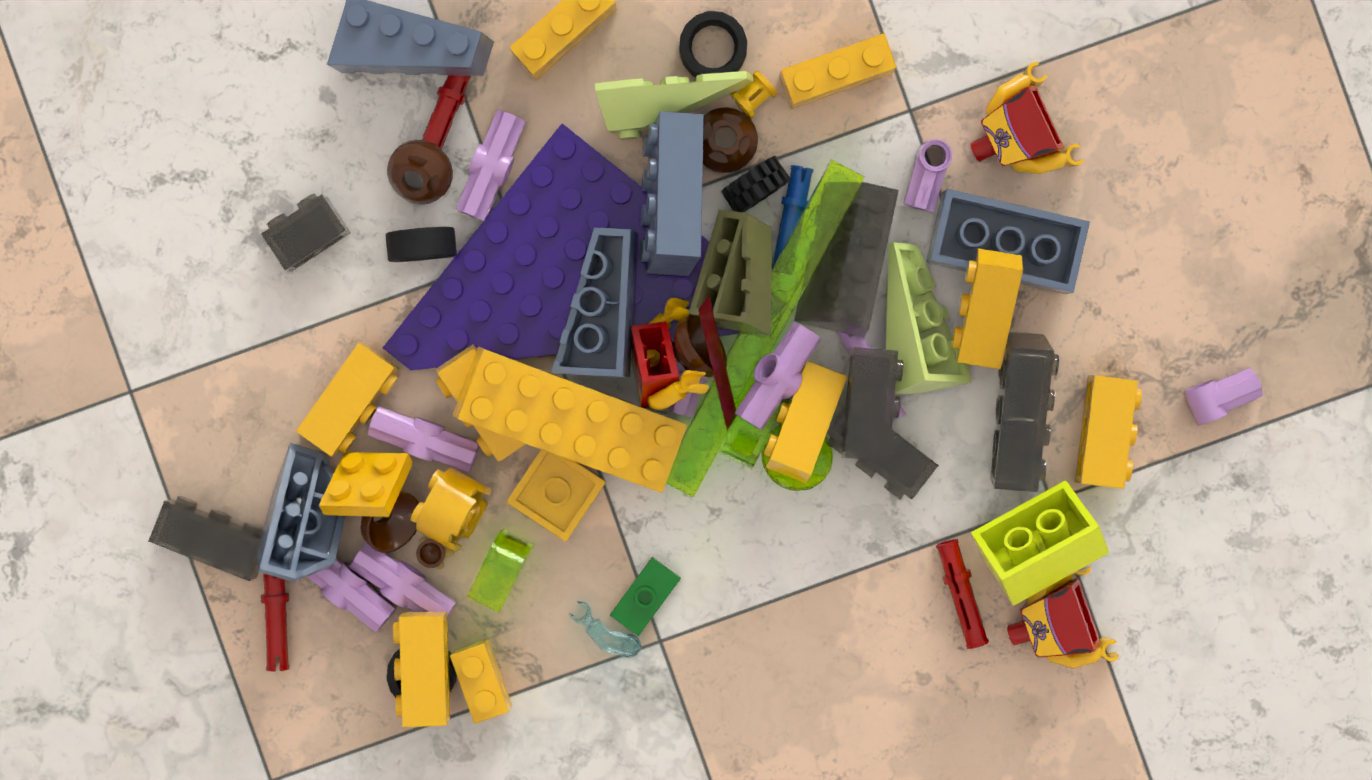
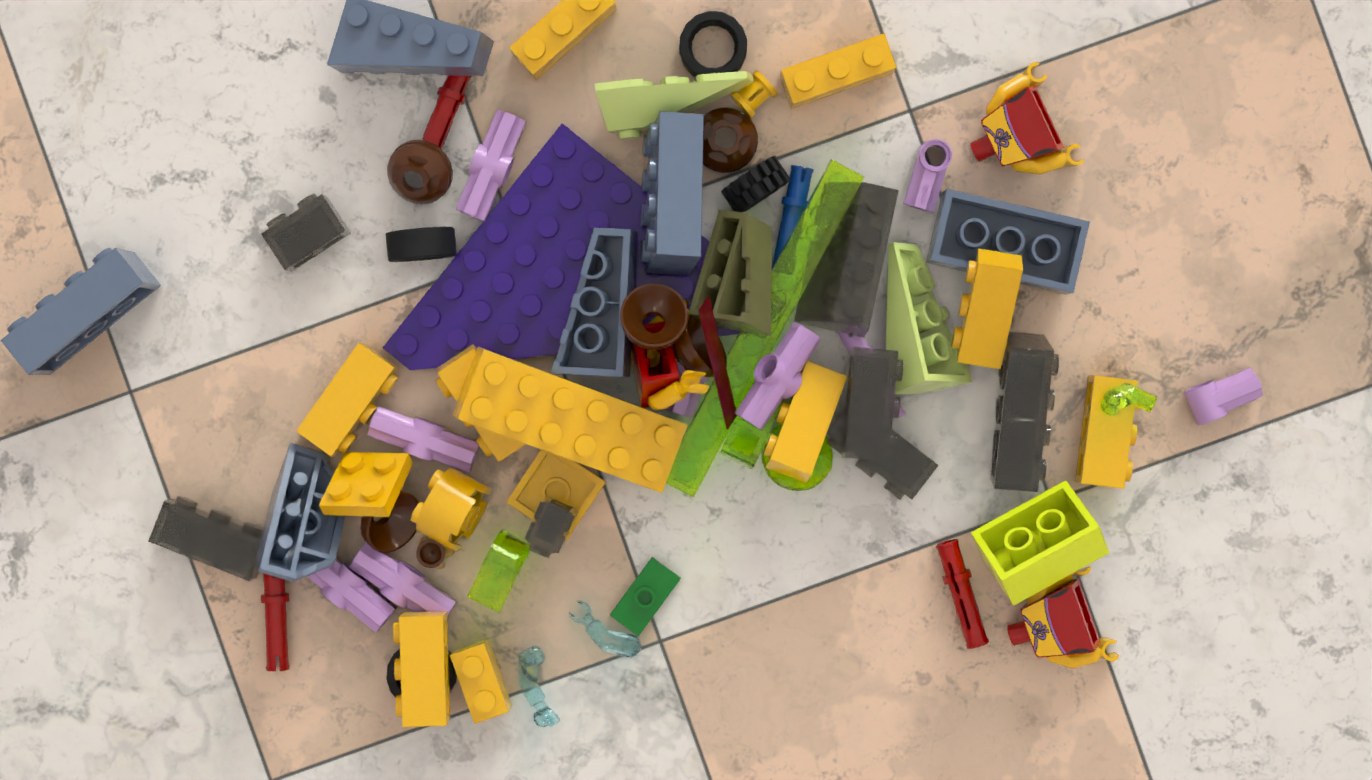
none -> sand blue brick [0,248,161,375]
none -> clear light blue arm [518,646,560,727]
none -> clear smoke brick [525,497,579,558]
none -> reddish brown piece [620,283,688,350]
none -> clear neon green arm [1101,383,1157,416]

